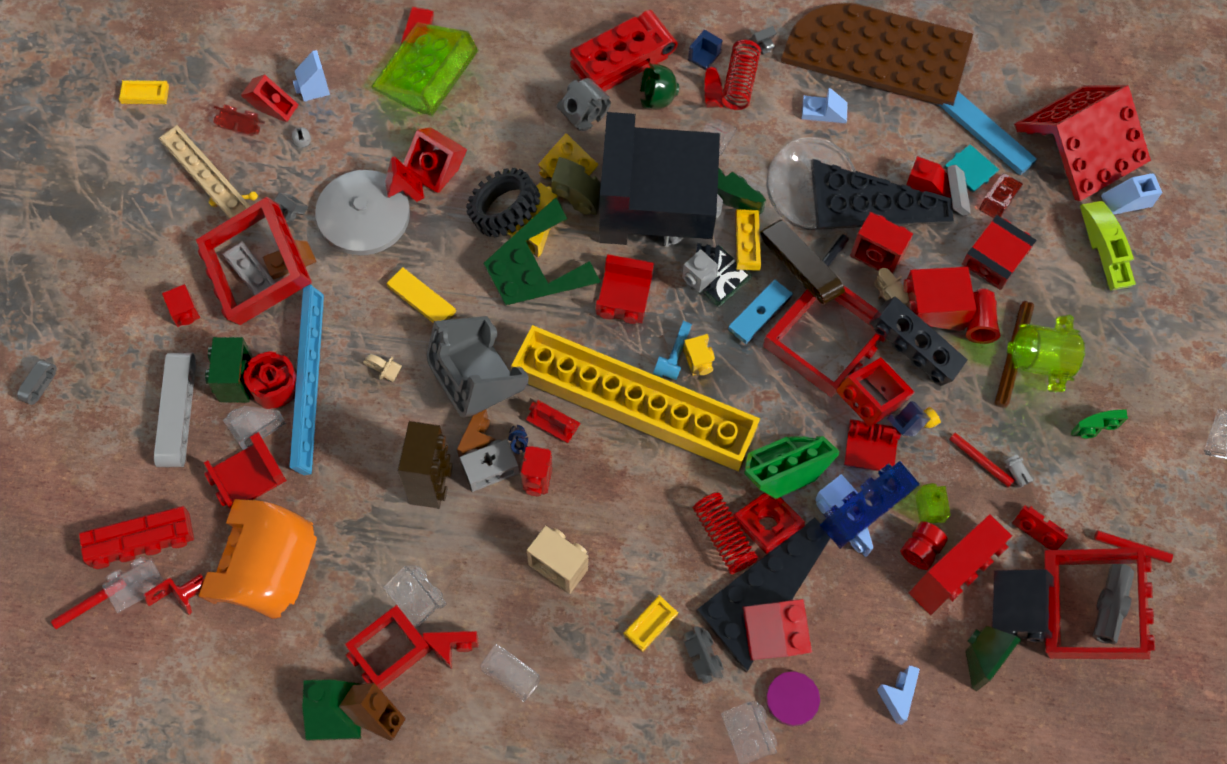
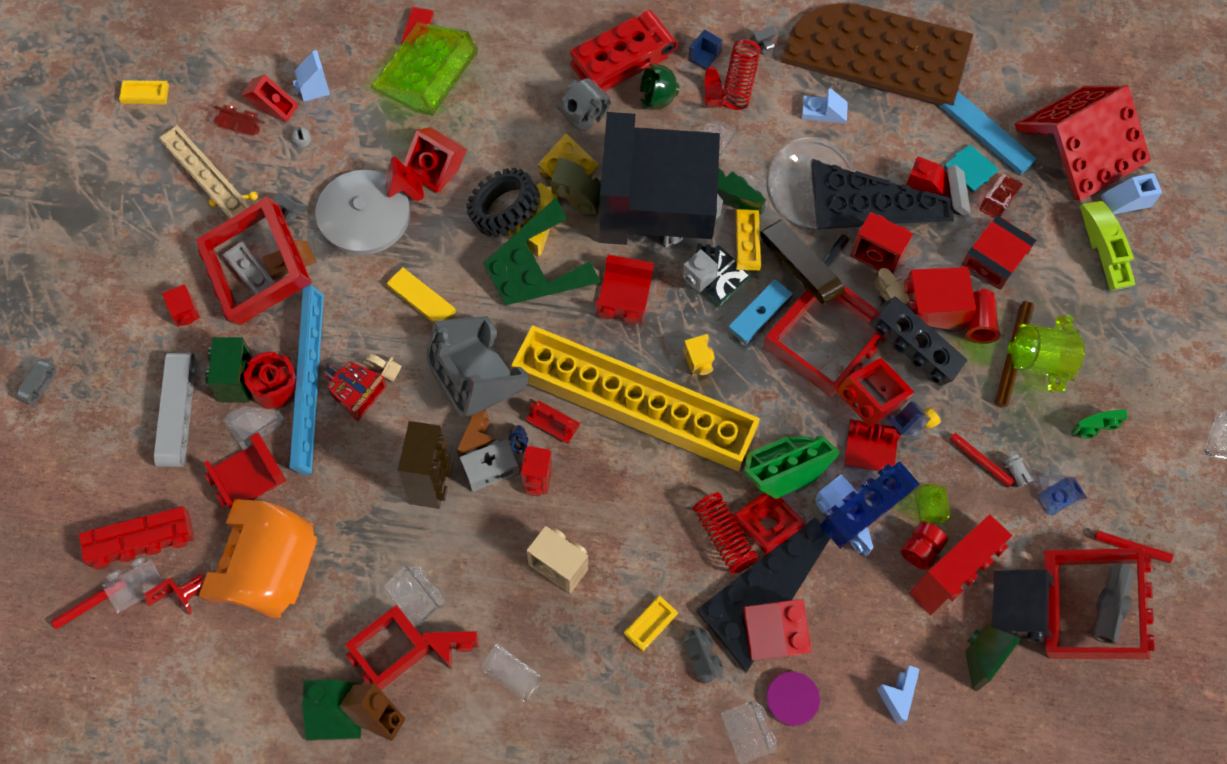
dark azure brick [653,320,692,380] -> none
red hinge [1012,505,1068,550] -> none
none -> red torso [323,362,387,422]
none -> clear blue bracket [1038,477,1087,515]

